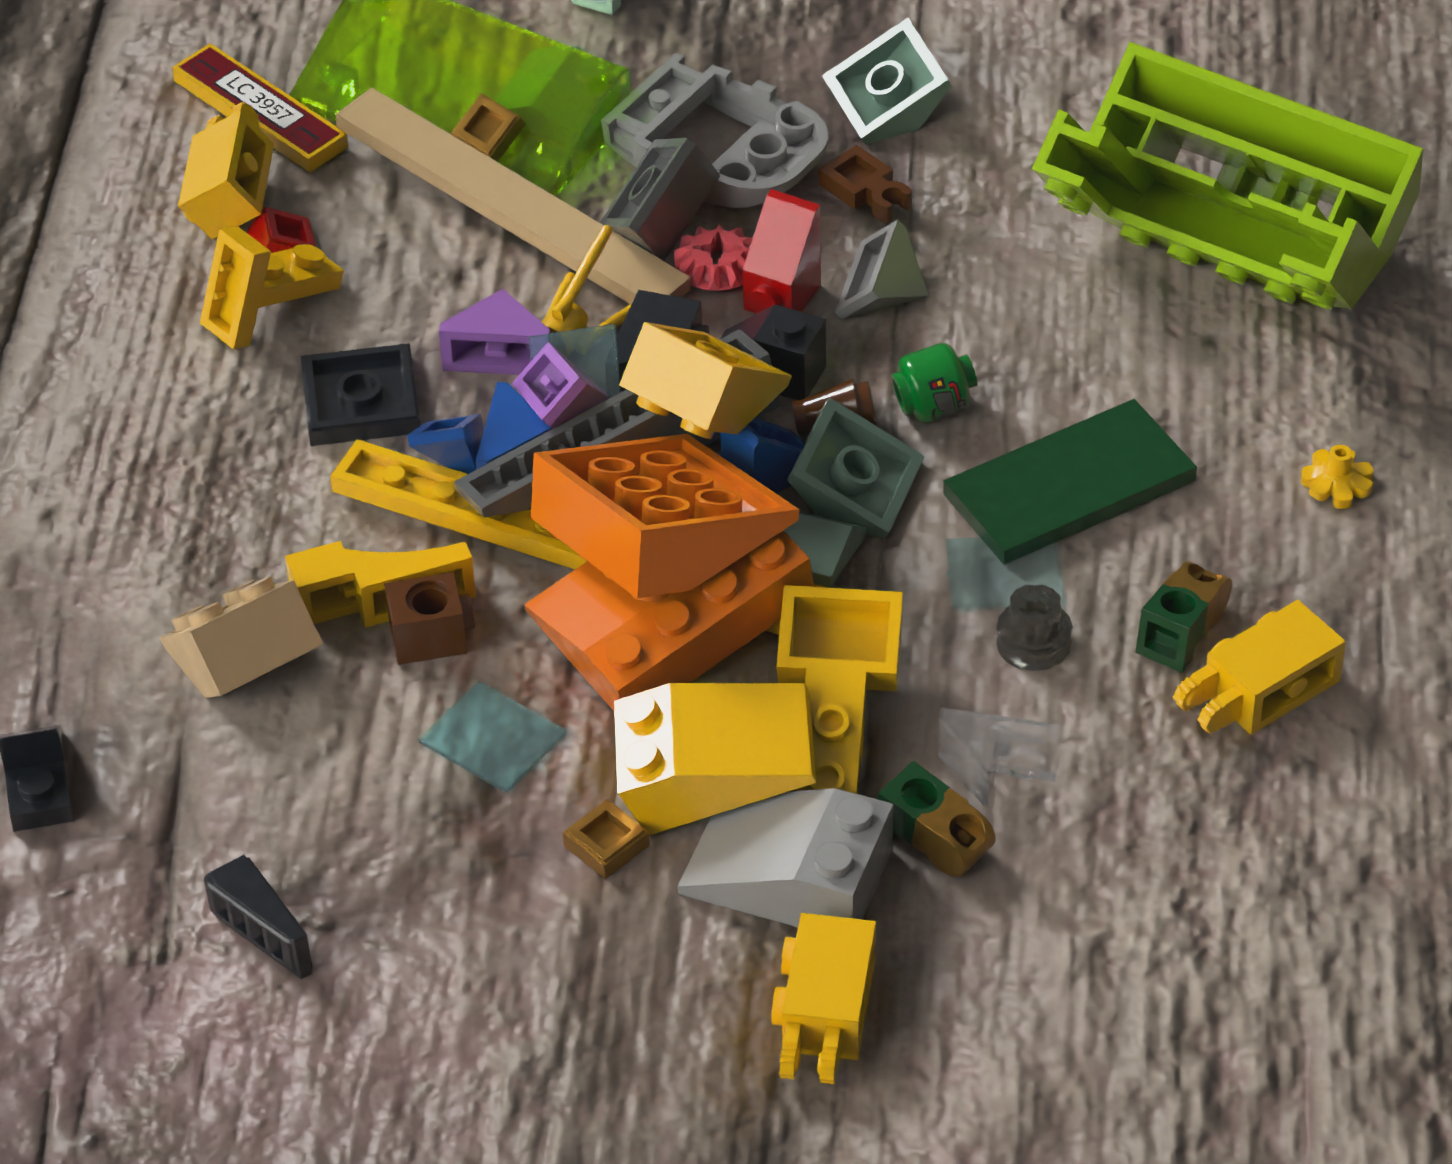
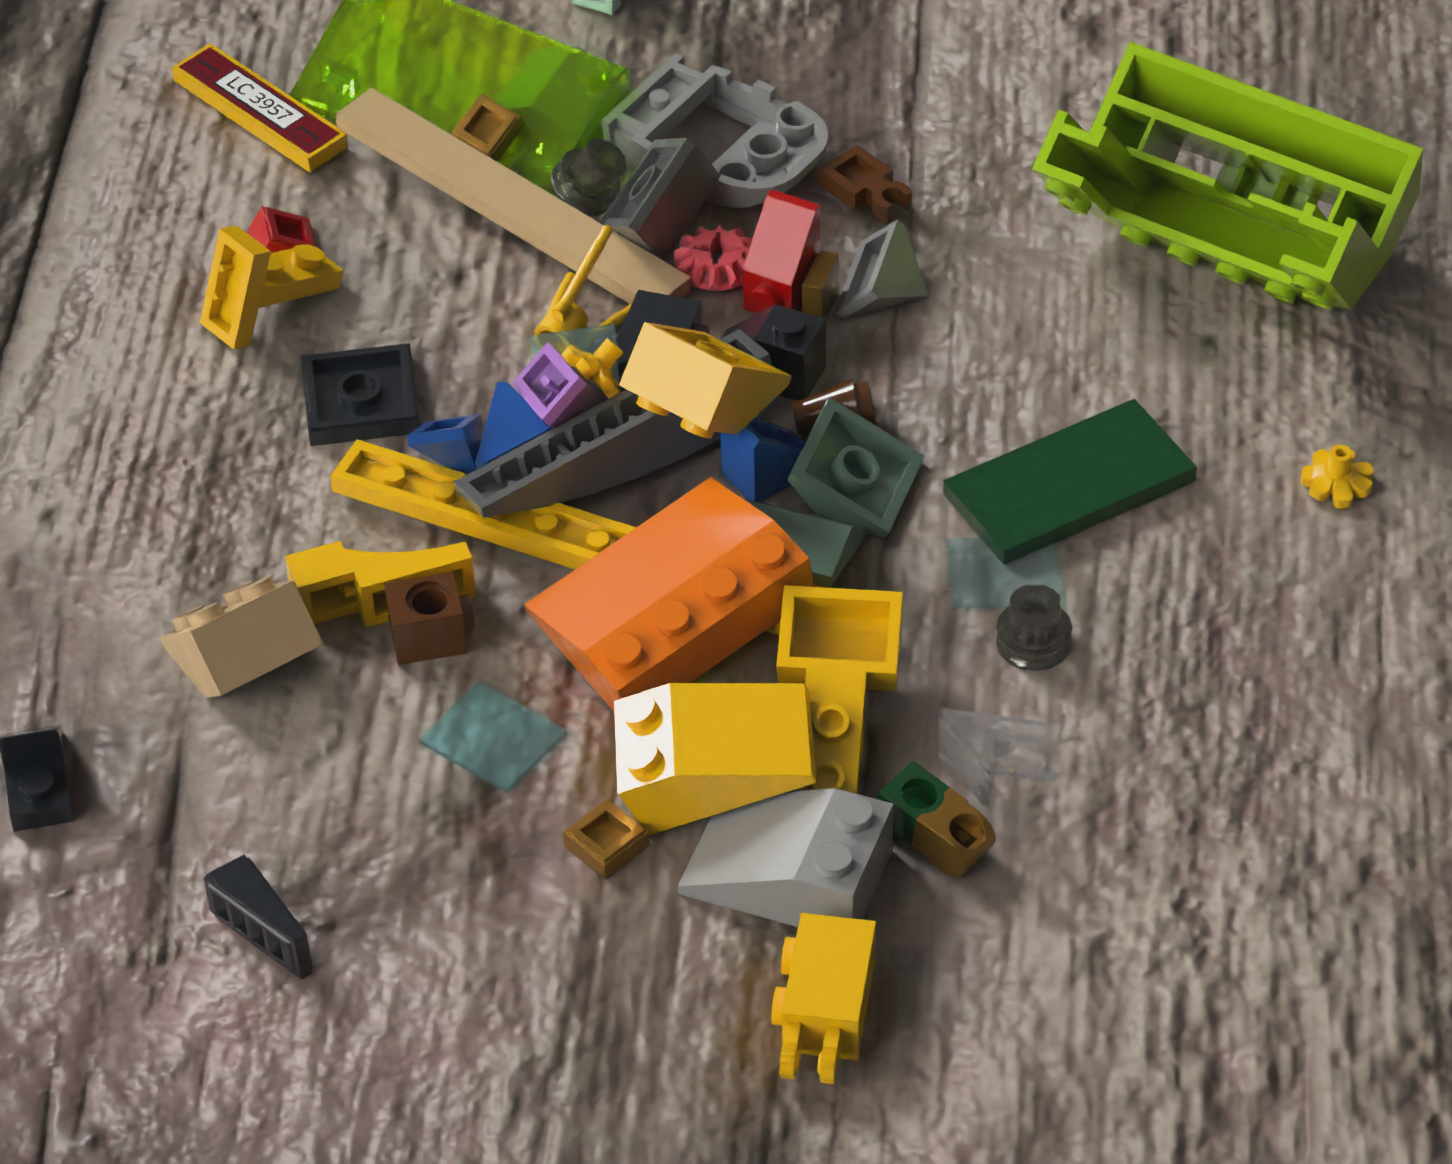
yellow hinge [178,101,274,240] -> none
medium lavender slope [439,289,551,375] -> none
orange slope [531,434,799,602] -> none
sand green slope [823,18,952,144] -> none
green head [891,343,978,423] -> none
dark green leg [1135,561,1232,673] -> none
yellow hinge [1172,599,1346,735] -> none
none -> clear smoke piece [551,138,627,217]
none -> yellow plant [561,338,624,398]
none -> pearl gold tile [802,250,839,320]

